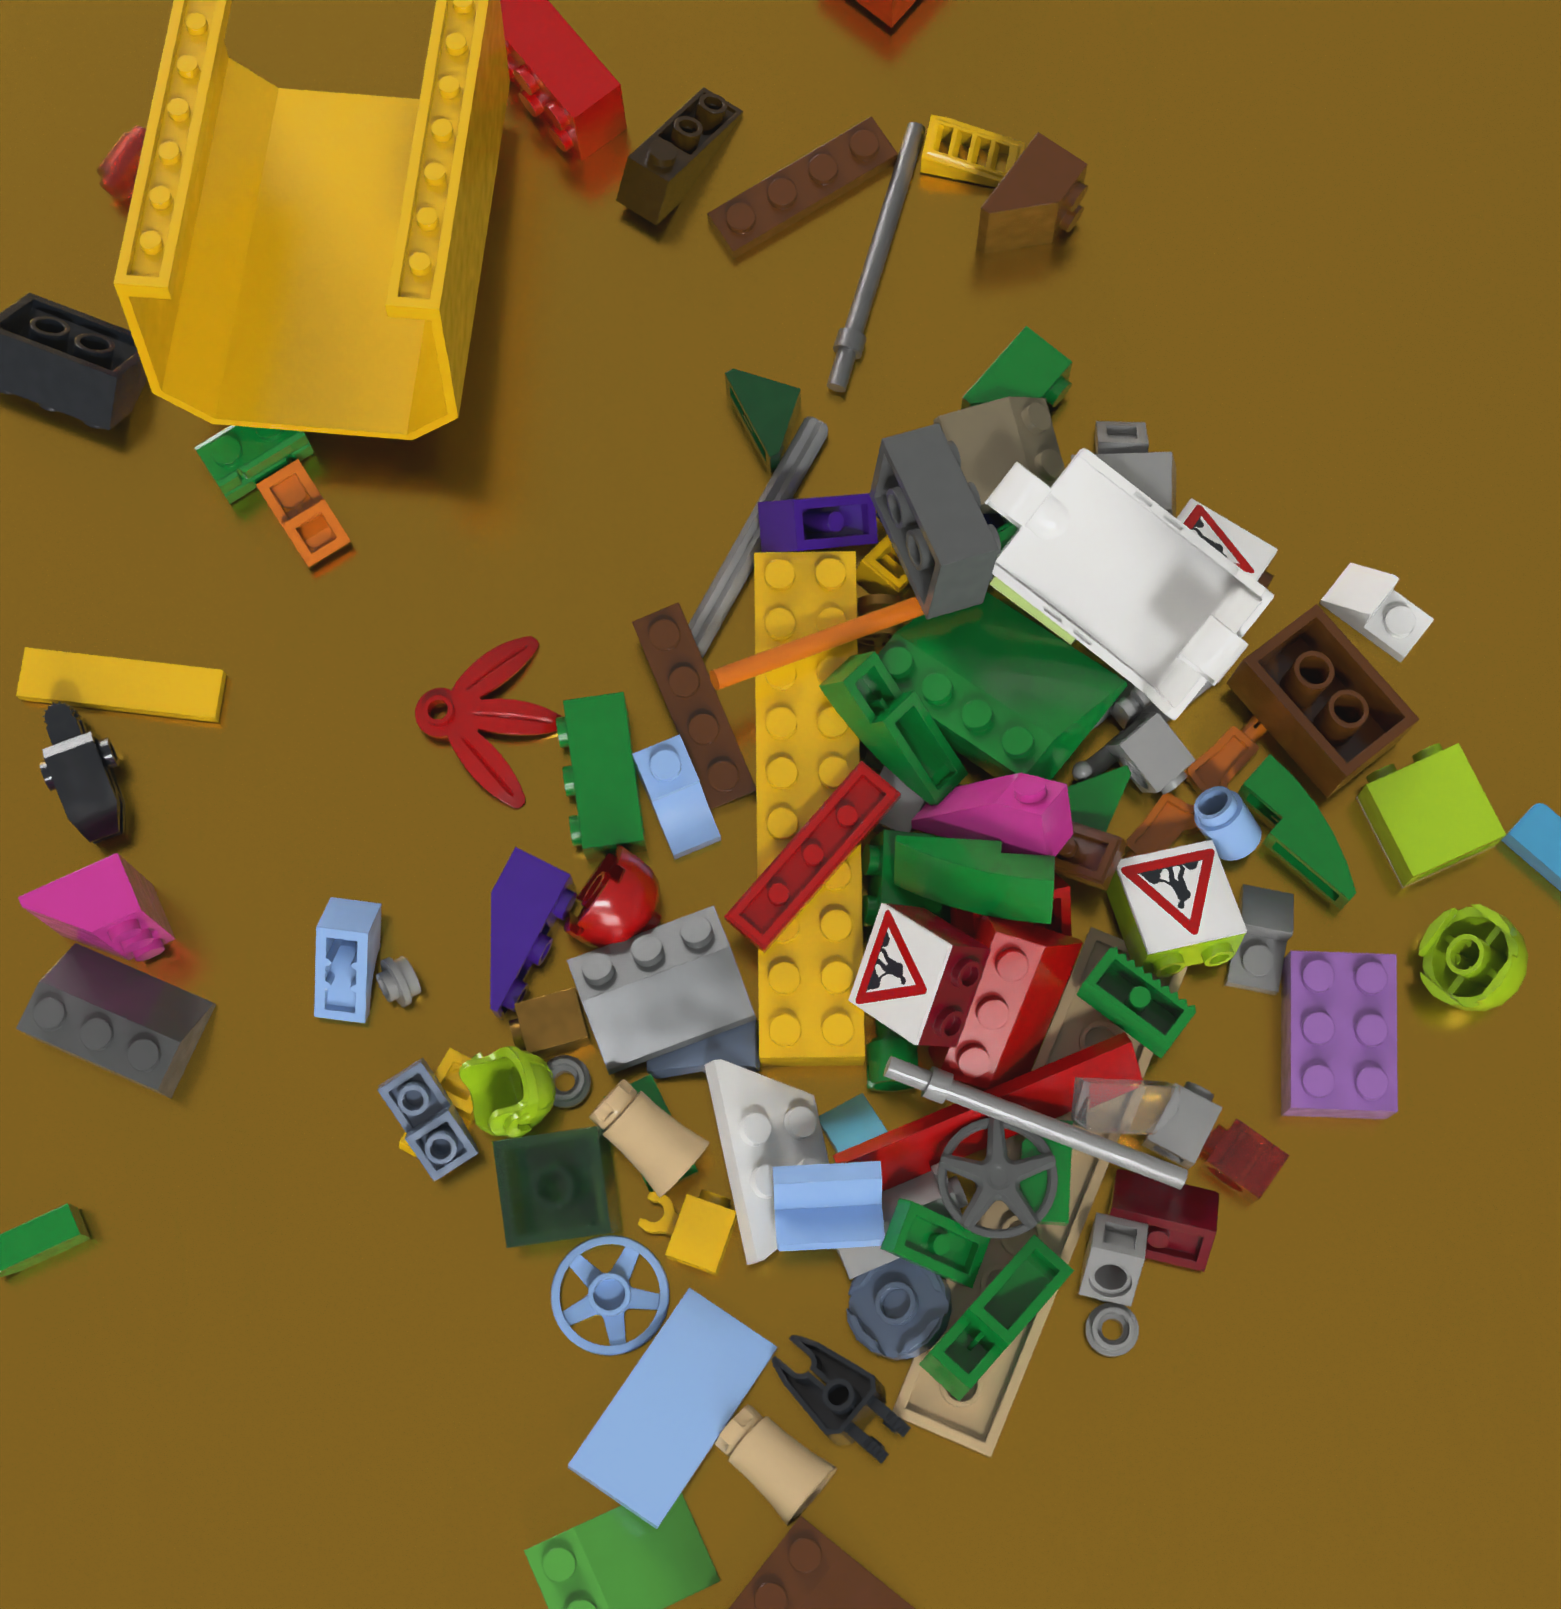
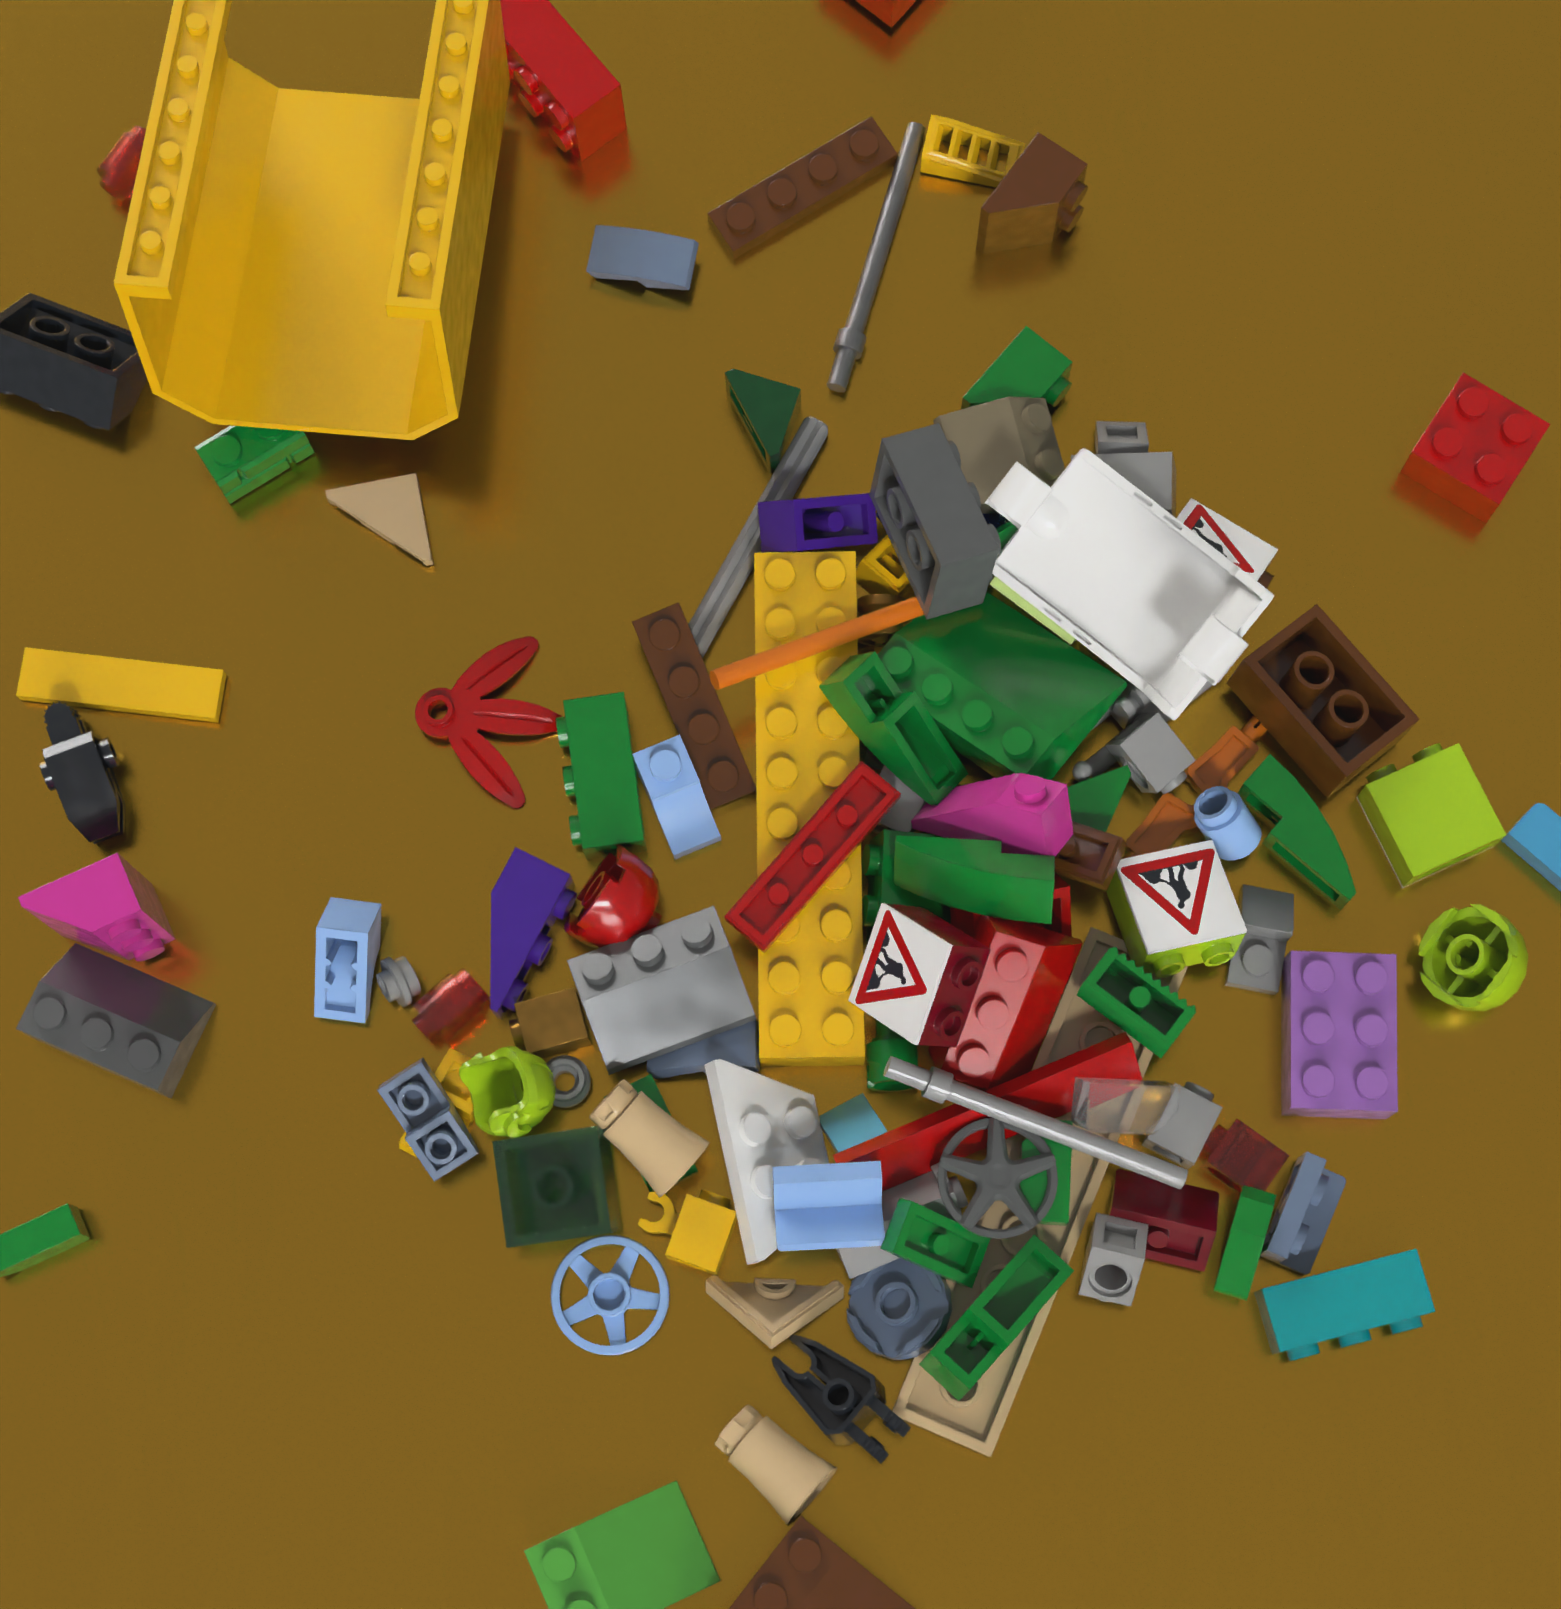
orange slope [256,459,351,568] -> none
light blue tile [568,1287,778,1529] -> none
dark brown slope [616,87,743,225] -> none
light grey plate [1085,1302,1139,1357] -> none
white slope [1320,563,1434,663] -> none
none -> tan tile [325,473,433,566]
none -> clear red brick [411,968,490,1044]
none -> sand blue slope [586,225,699,290]
none -> tan tile [706,1275,844,1349]
none -> green piece [1213,1185,1277,1301]
none -> teal brick [1254,1249,1436,1361]
none -> sand blue bracket [1260,1151,1346,1275]
none -> red brick [1400,372,1551,524]

